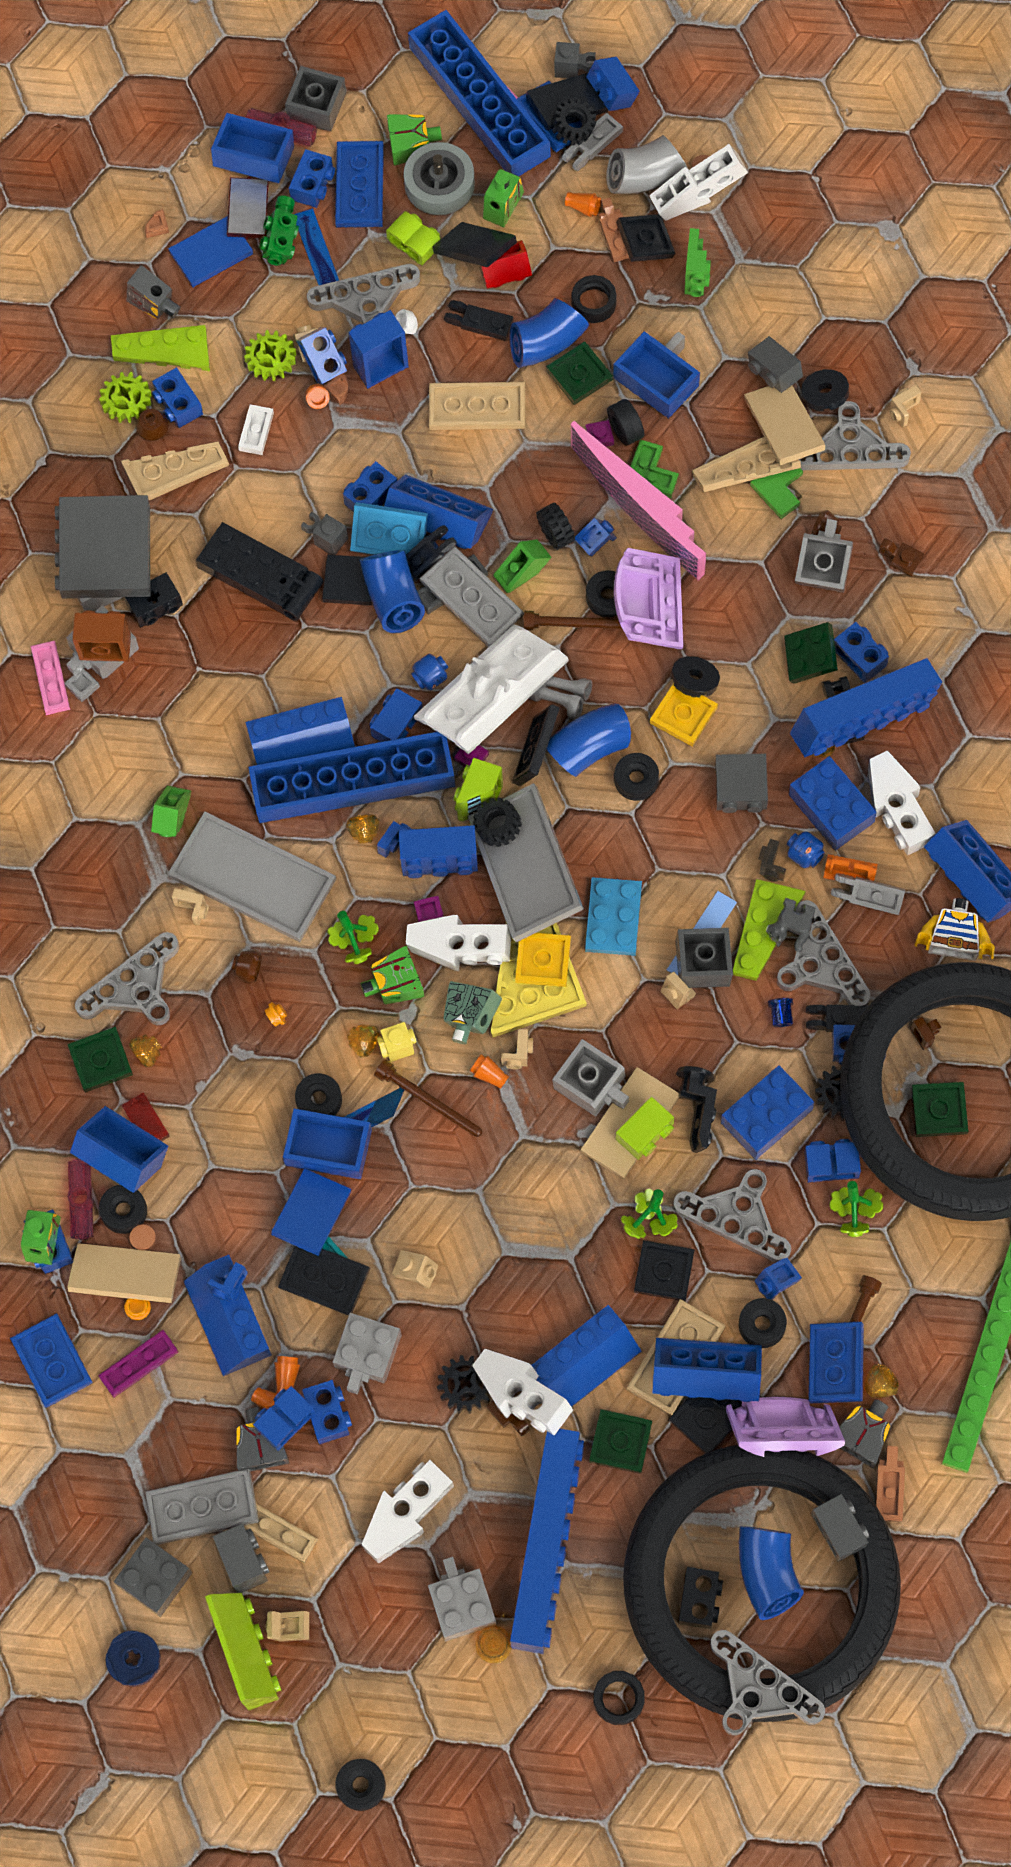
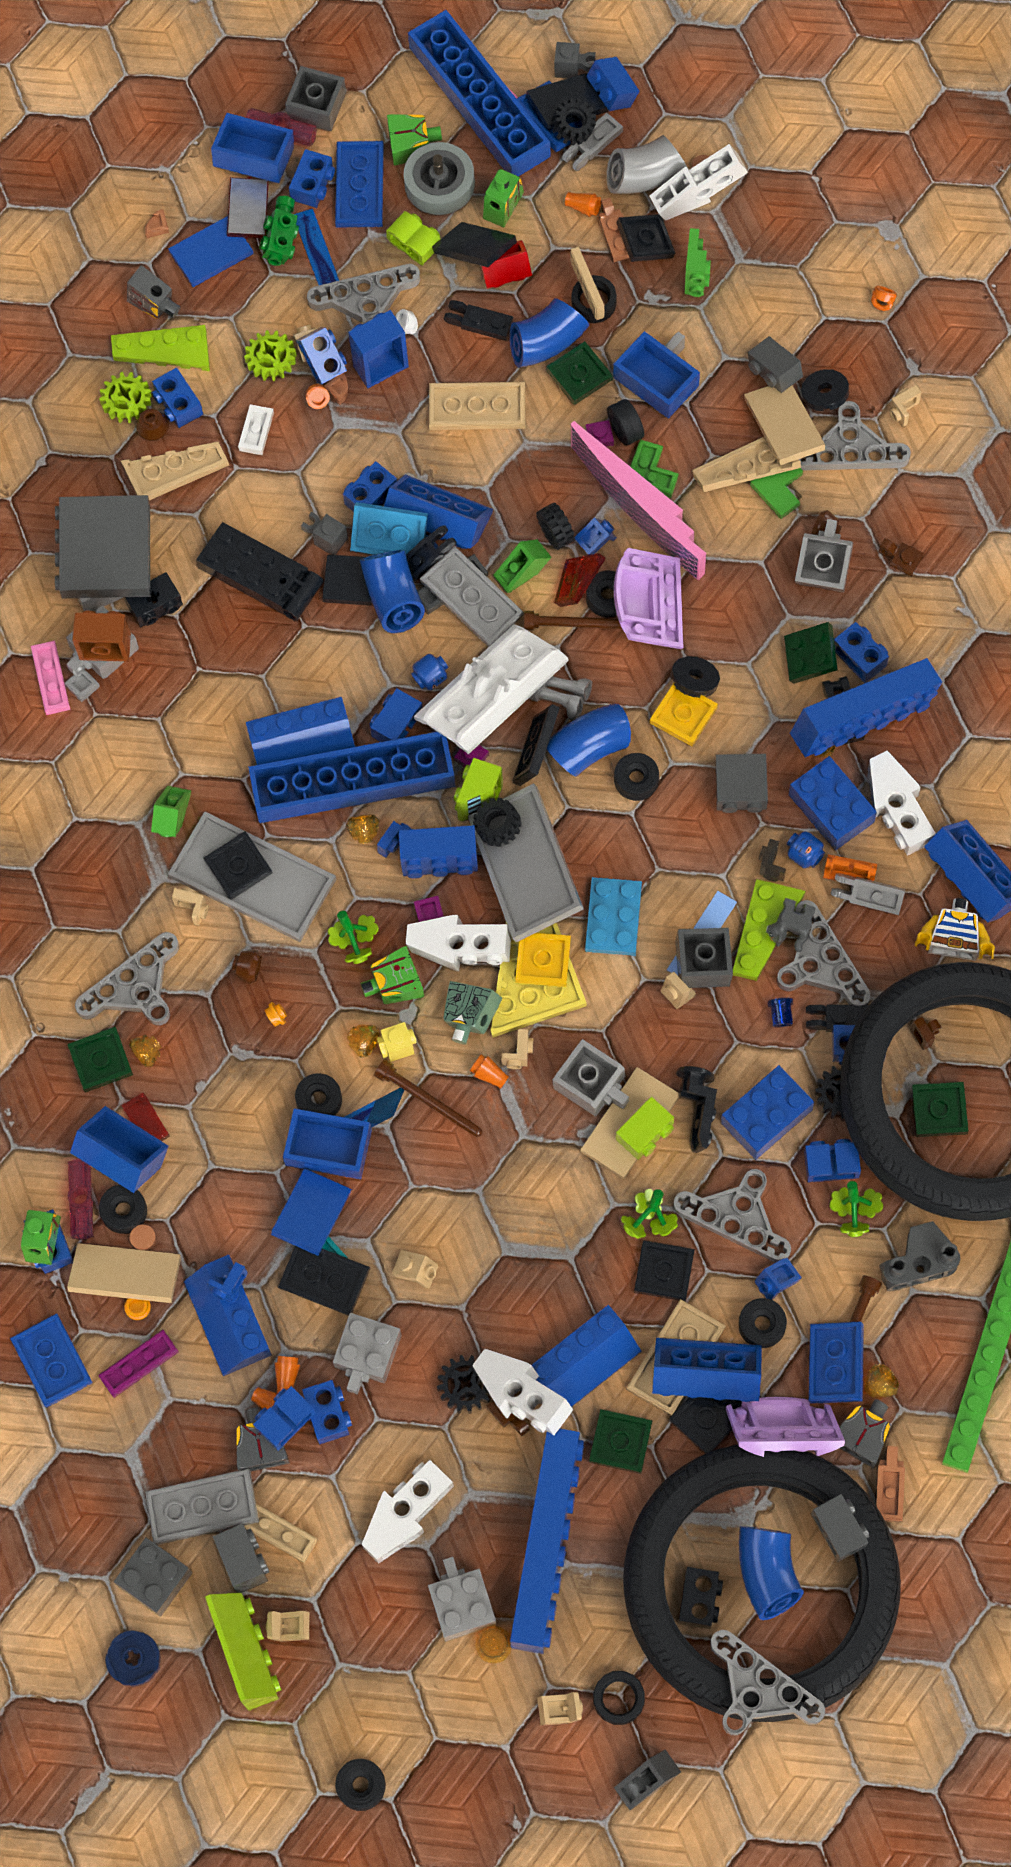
none -> black tile [203,831,273,900]
none -> tan bracket [537,1692,583,1725]
none -> clear red wing [554,553,606,607]
none -> tan tile [570,247,604,320]
none -> dark grey arch [614,1749,681,1810]
none -> orange tile [871,286,897,311]
none -> dark grey piece [879,1221,960,1291]

